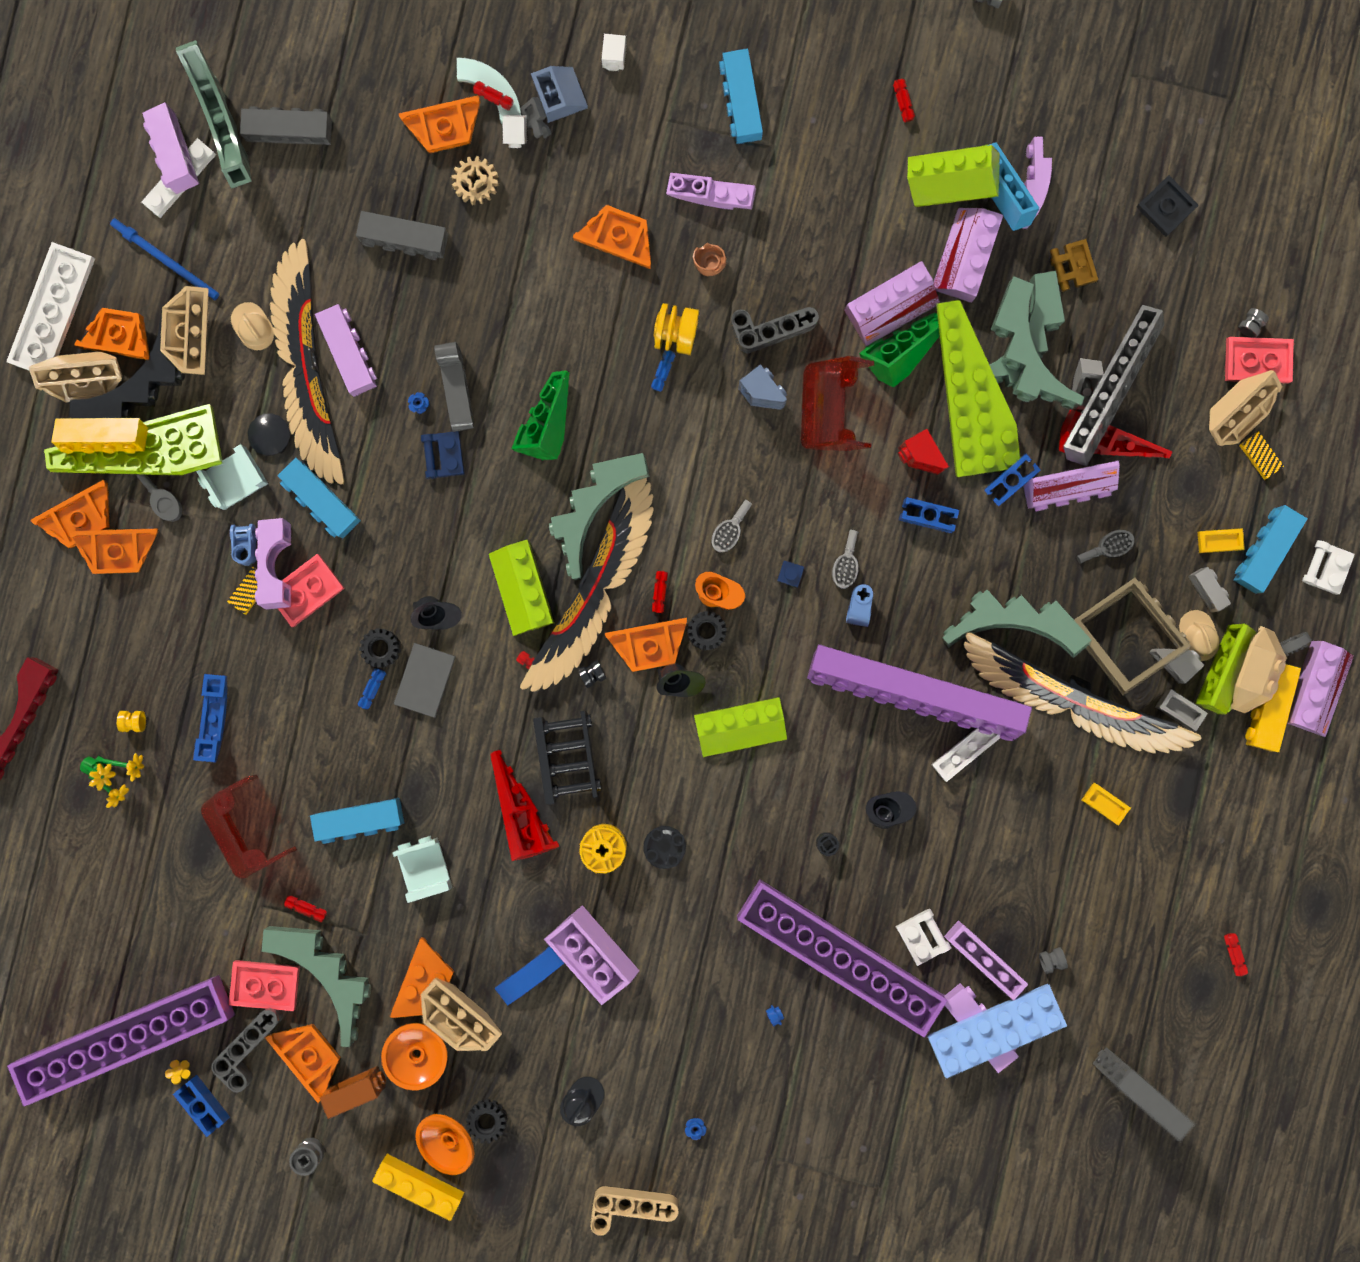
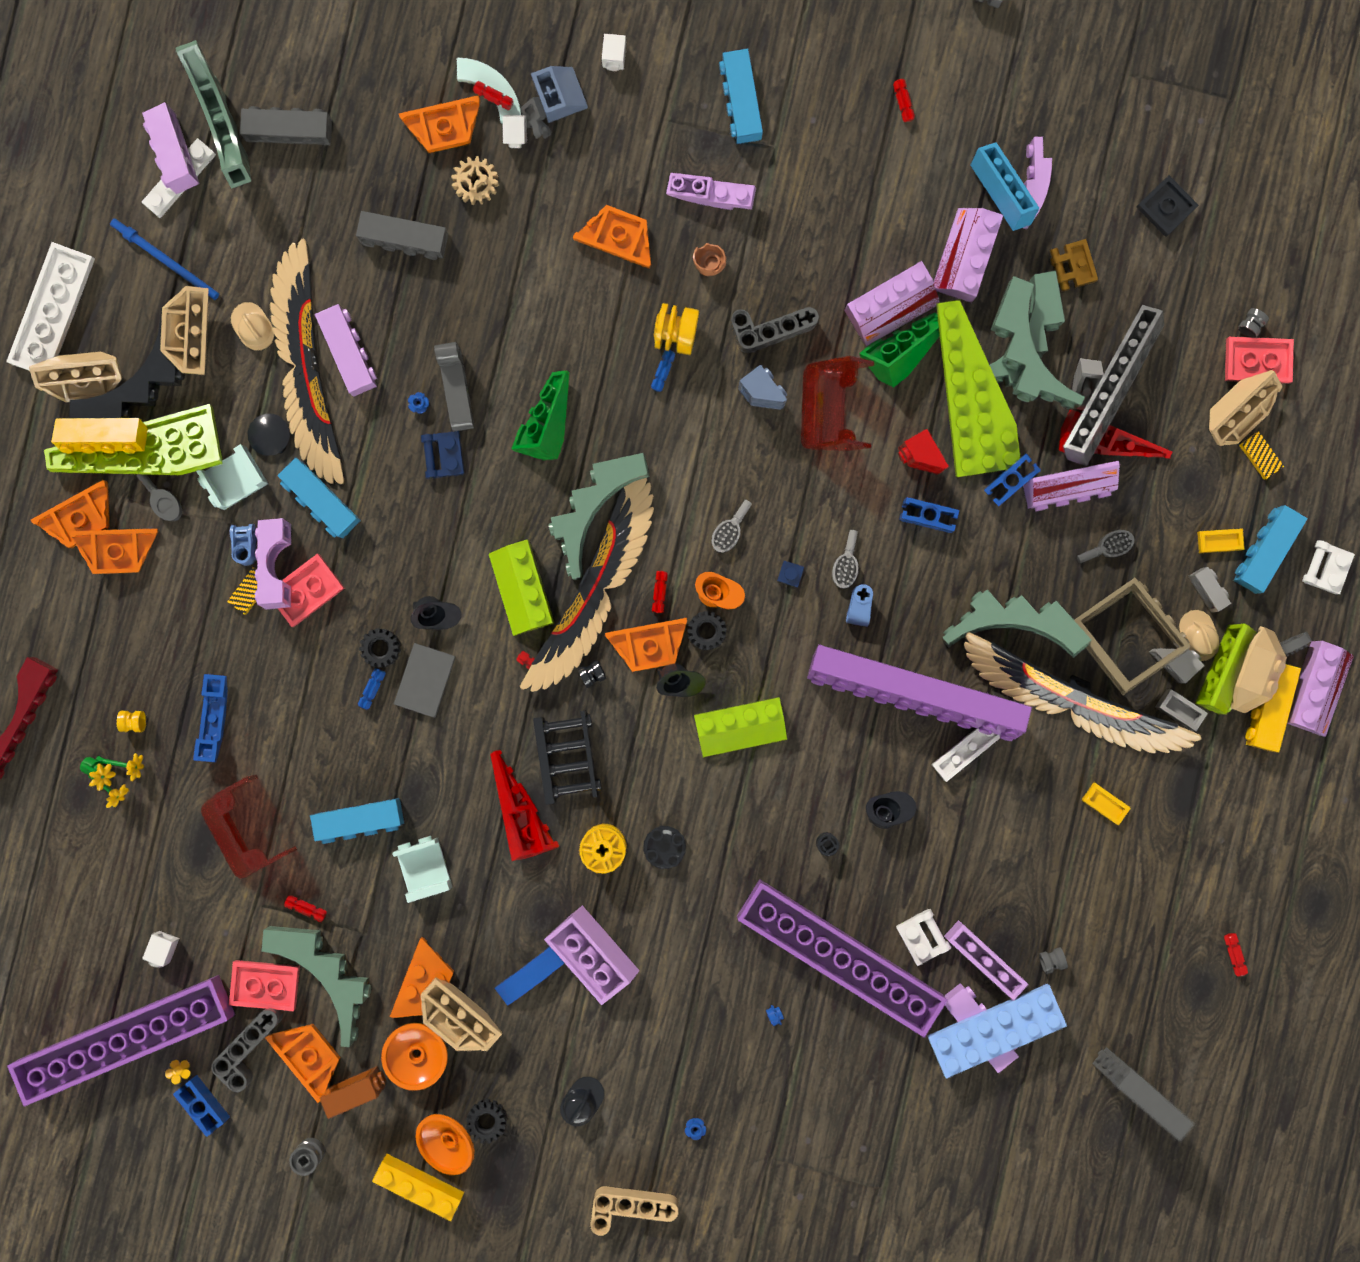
orange wing [74,308,149,360] -> none
lime slope [907,145,1000,207] -> none
none -> white brick [143,931,179,968]

